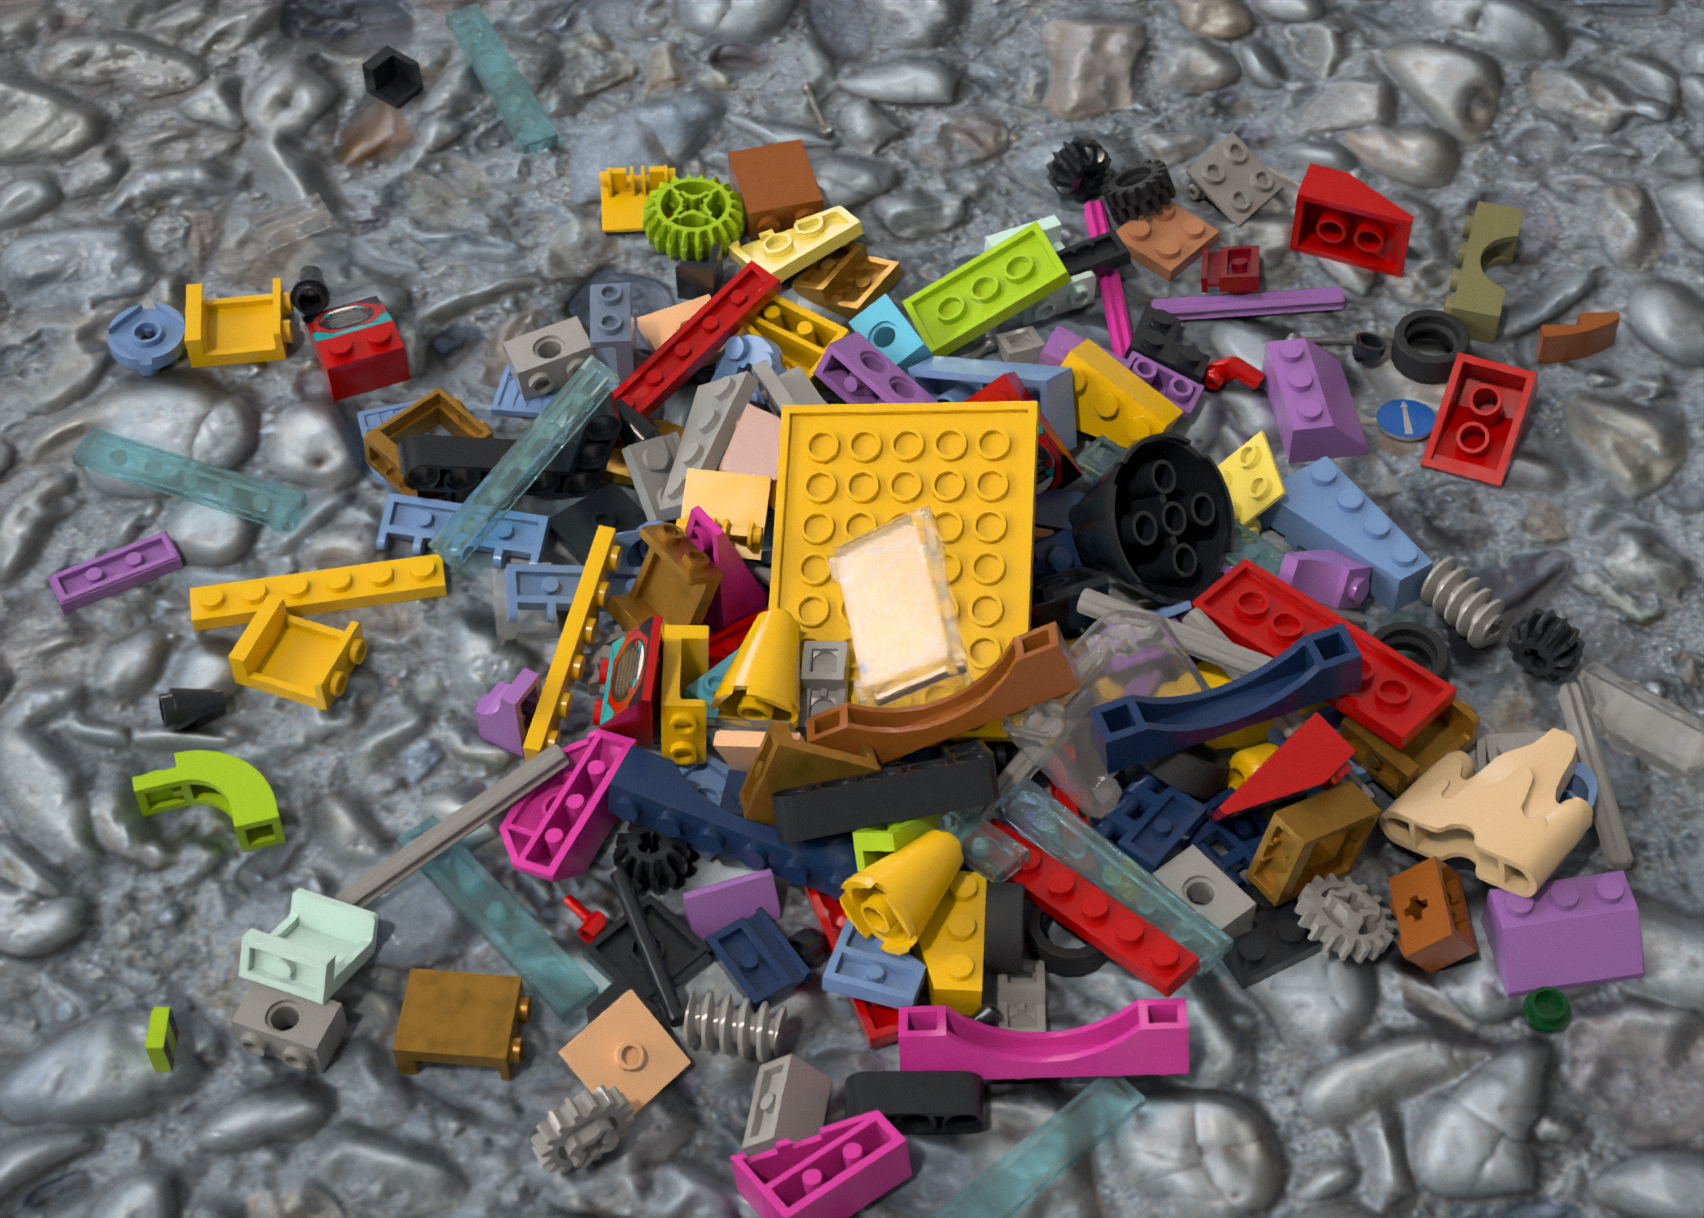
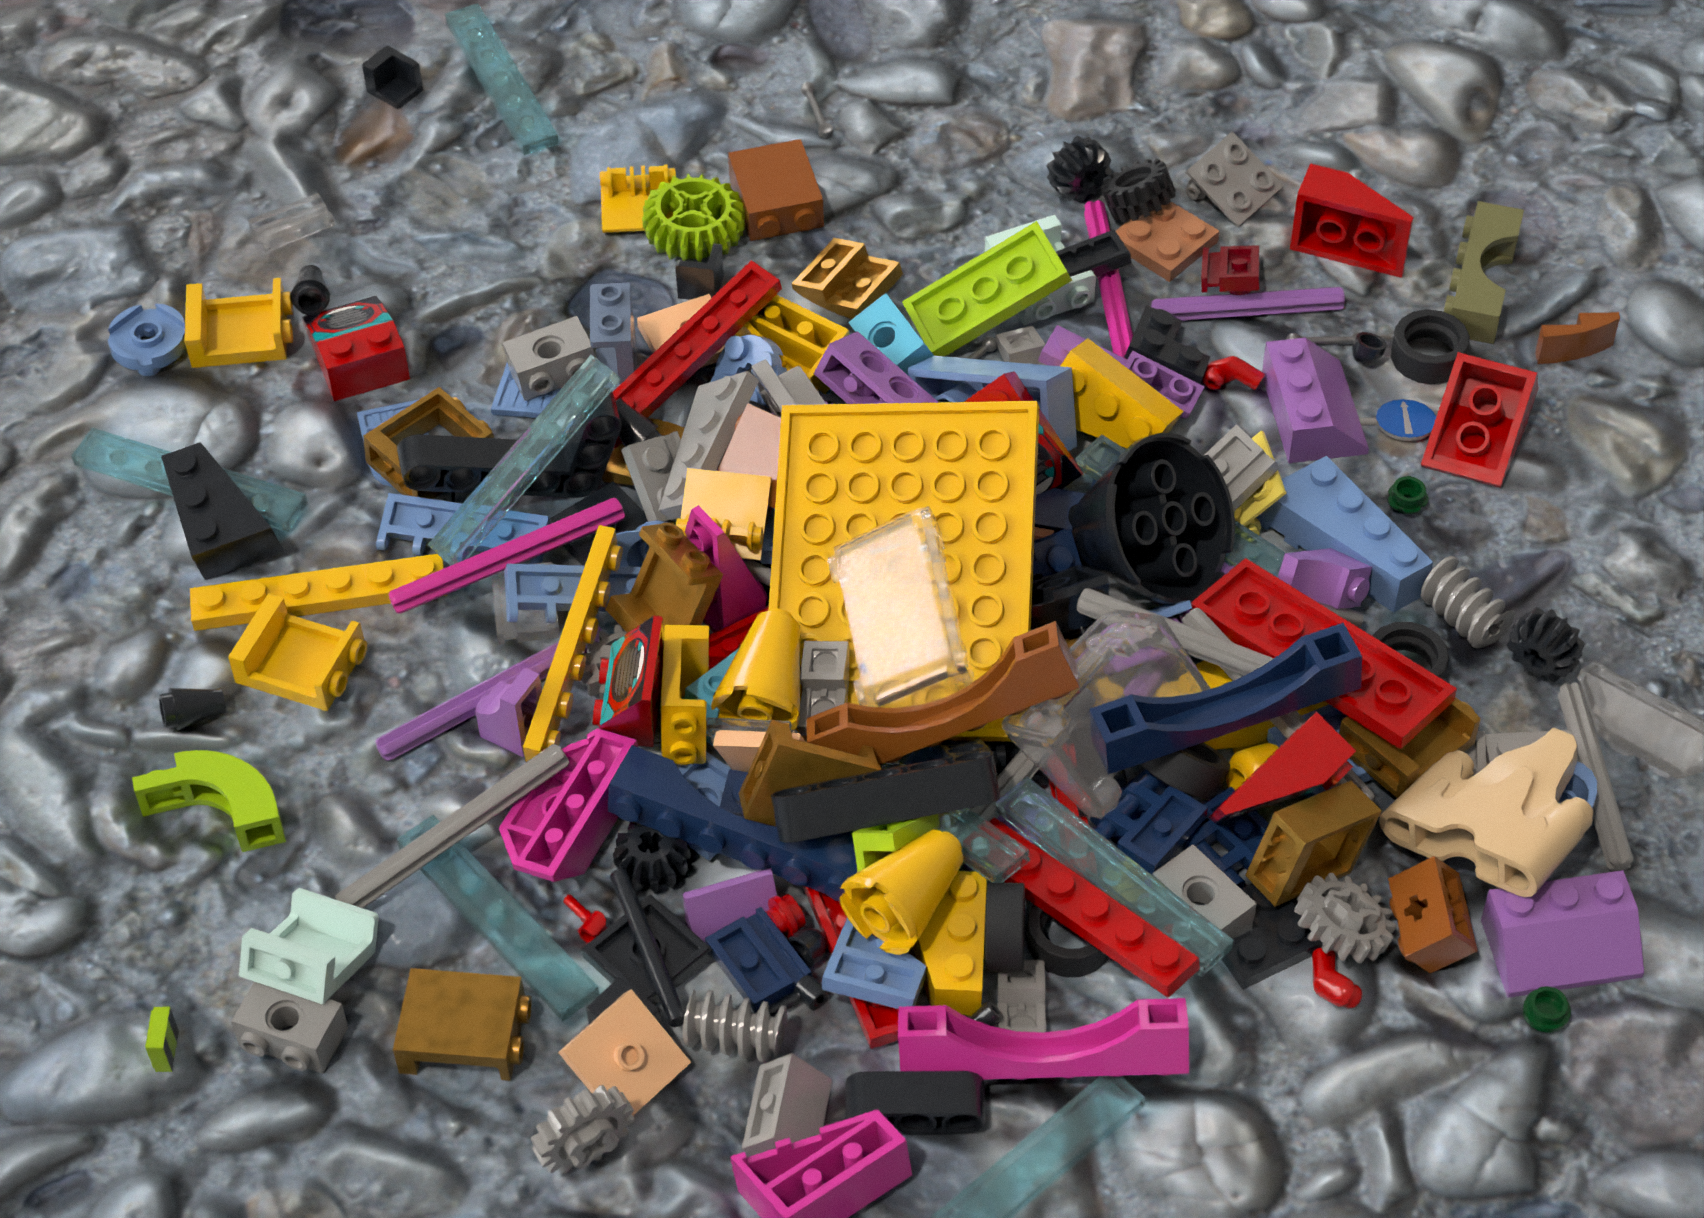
medium lavender tile [47,531,183,614] -> none
light yellow wing [728,205,864,283] -> none
none -> black wedge [161,442,284,580]
none -> medium lavender axle [375,625,602,761]
none -> dark pink axle [389,498,625,614]
none -> red plate [766,894,806,938]
none -> black hand [769,975,829,1017]
none -> light grey plate [1204,425,1280,511]
none -> red arm [1312,948,1362,1009]
none -> dark green plate [1388,476,1429,514]

